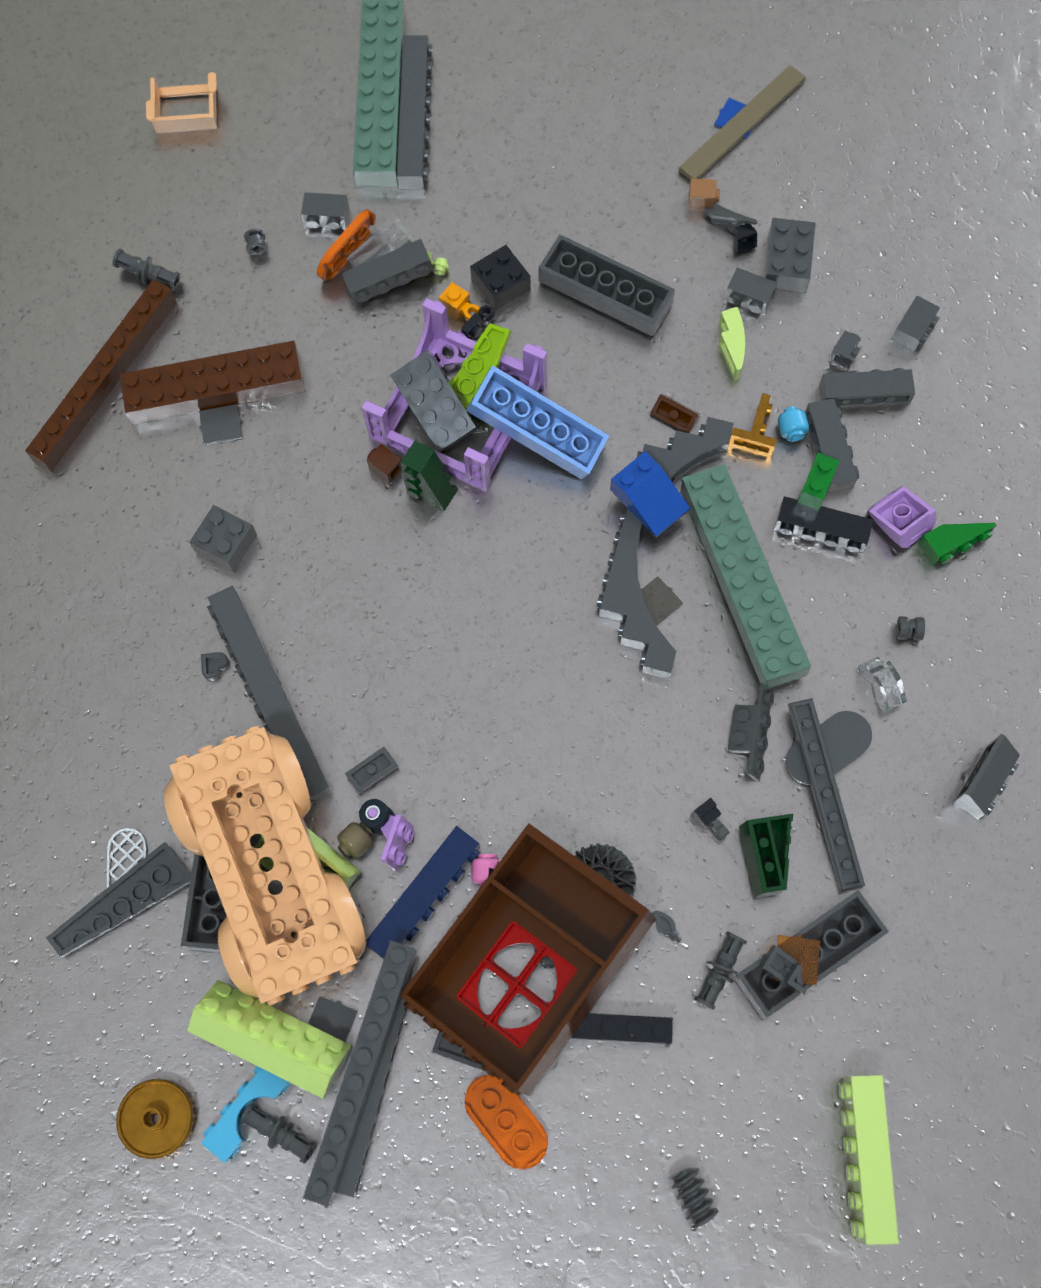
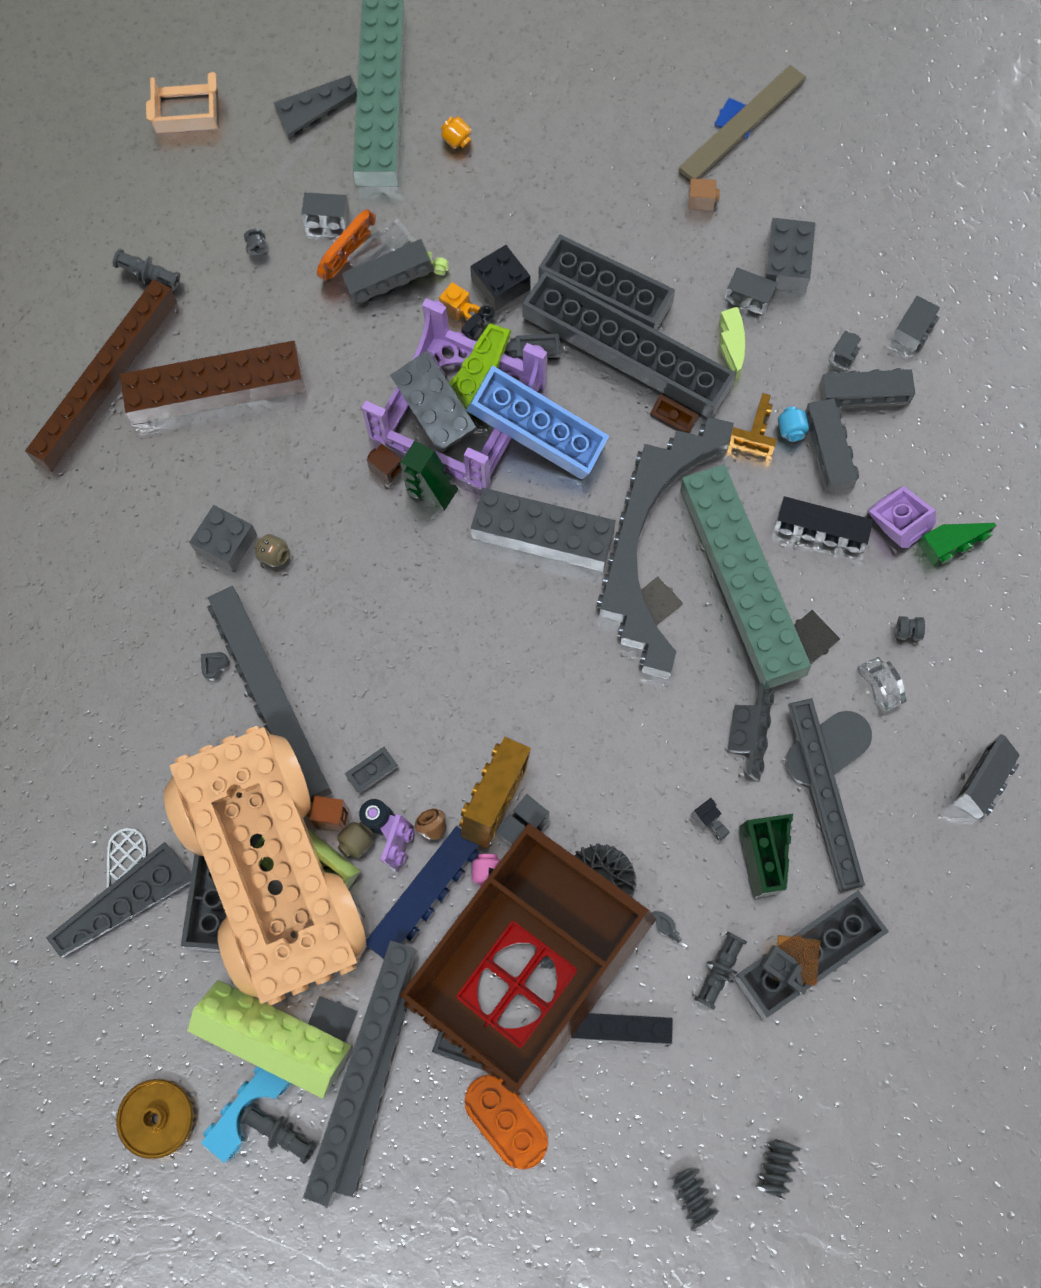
dark grey piece [199,404,243,445] -> none
dark grey brick [397,35,433,189] -> none
blue slope [610,451,690,537] -> none
dark grey piece [703,203,758,225] -> none
black piece [727,223,757,254] -> none
green brick [798,452,839,511] -> none
yellowish green brick [838,1075,899,1245] -> none
none -> dark tan head [254,534,290,568]
none -> dark grey wing [273,75,357,139]
none -> dark orange brick [307,796,349,832]
none -> medium nougat cone [414,808,446,840]
none -> light orange head [441,116,472,149]
none -> pearl gold brick [459,736,531,848]
none -> dark grey brick [470,488,616,571]
none -> dark grey piece [496,794,550,847]
none -> dark grey hinge [504,333,561,359]
none -> dark grey brick [522,271,736,418]
none -> dark grey piece [756,1139,801,1200]
none -> clear smoke piece [794,610,840,664]

